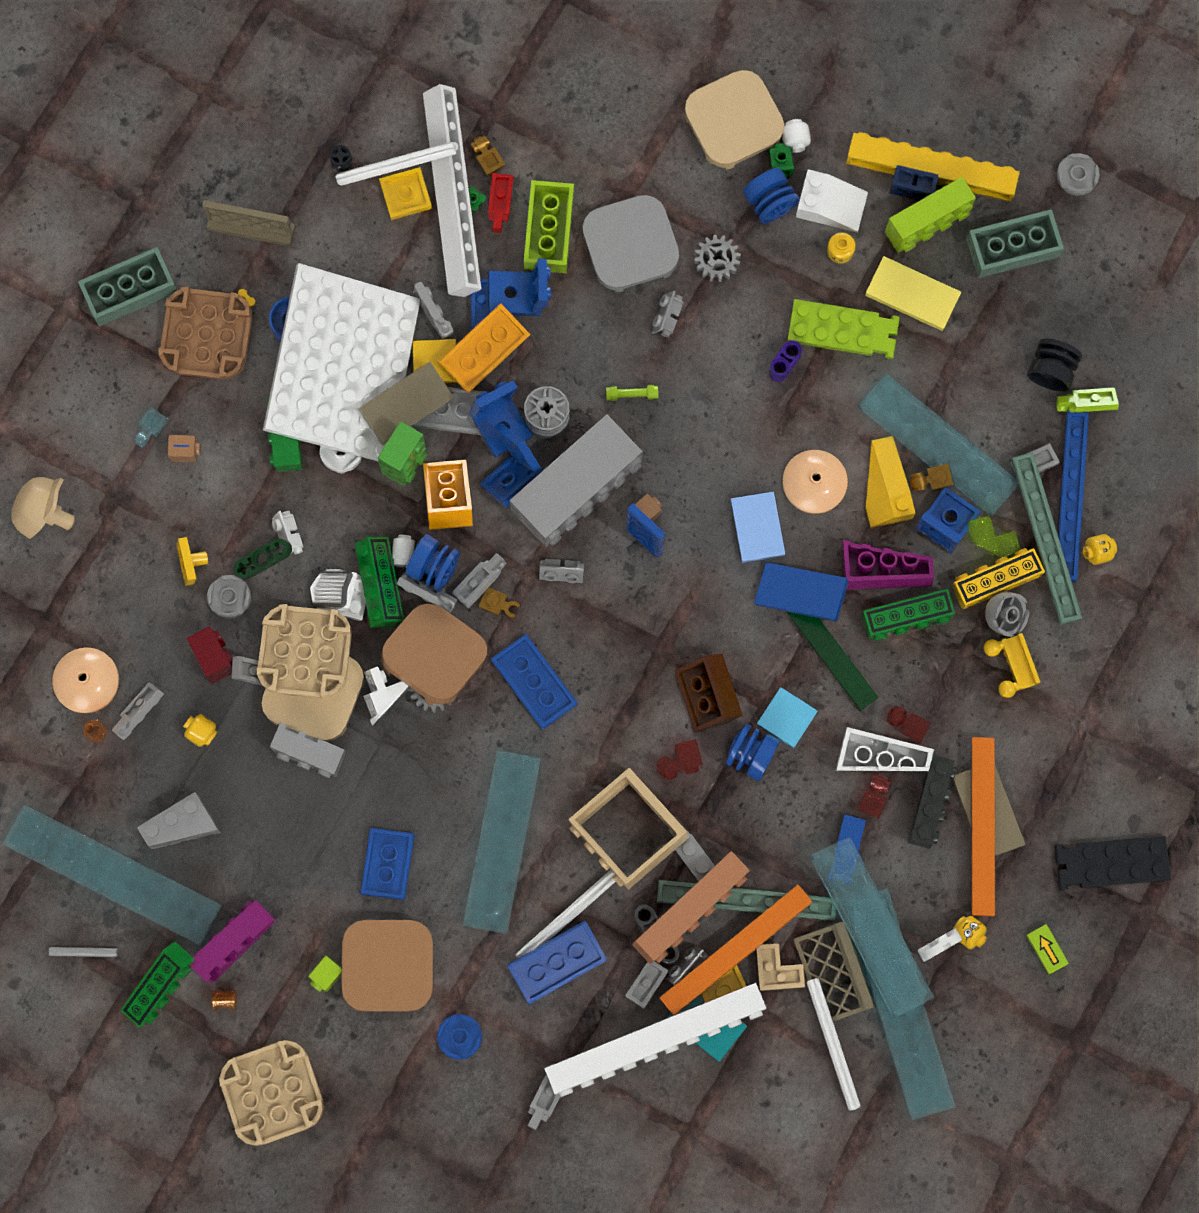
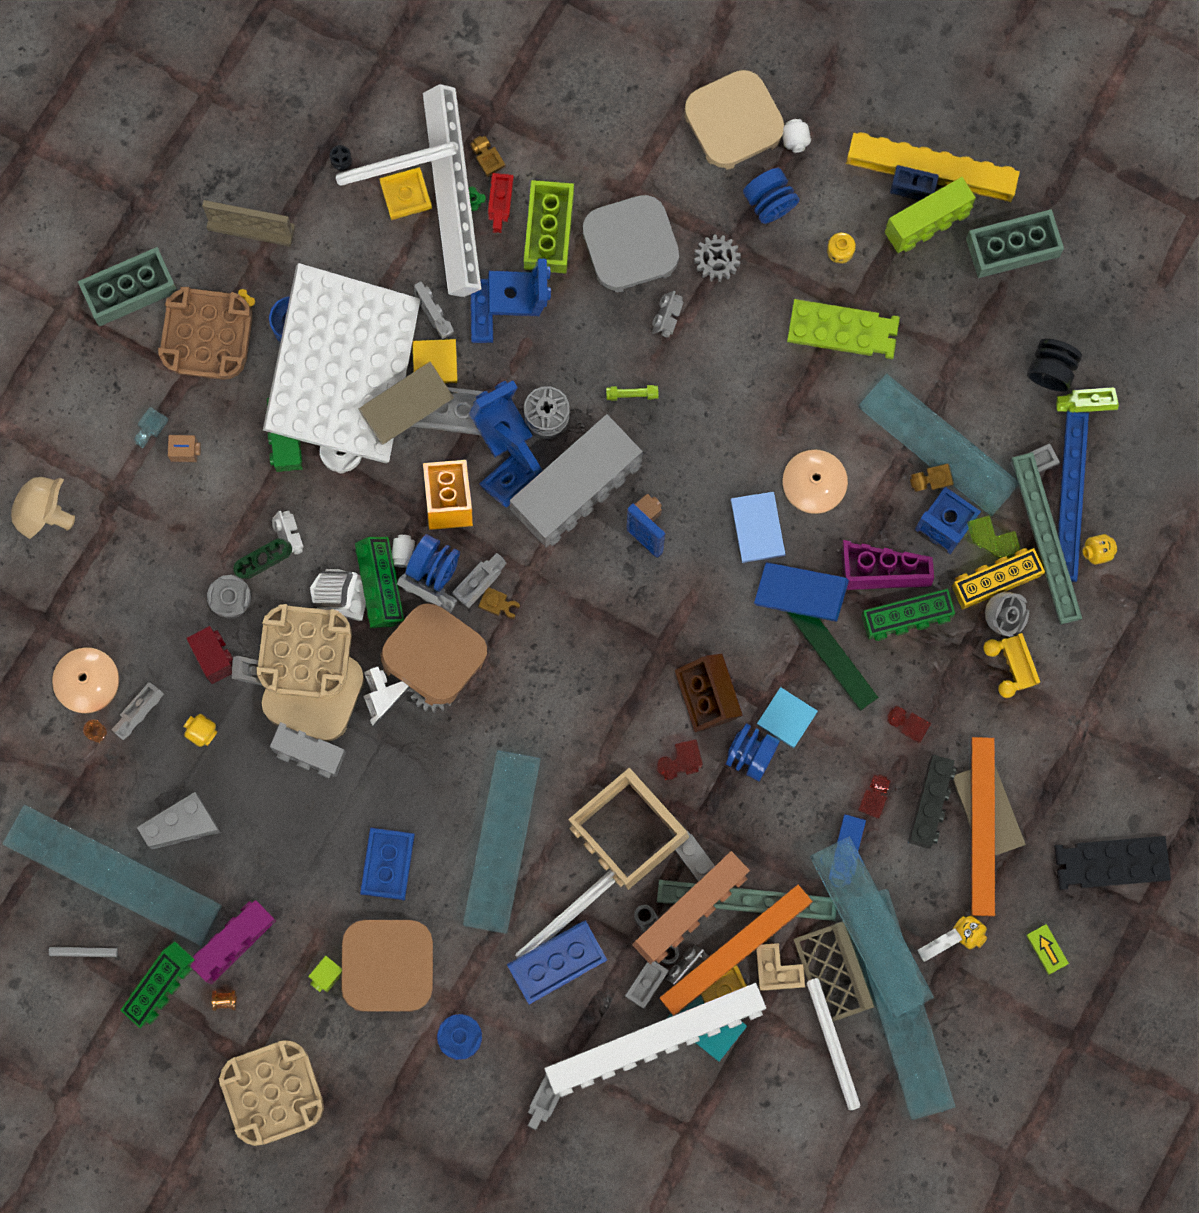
yellow tile [176,537,208,586] -> none
bright green brick [378,421,428,487] -> none
light orange tile [438,303,531,394] -> none
blue tile [491,634,578,730] -> none
light grey hinge [539,558,584,583] -> none
green brick [769,143,794,177] -> none
dark purple beam [769,341,802,382] -> none
white slope [796,169,868,233] -> none
white wedge [835,727,934,771] -> none
light yellow piece [865,256,961,331] -> none
yellow wedge [865,436,915,528] -> none
light grey tile [1056,153,1100,196] -> none

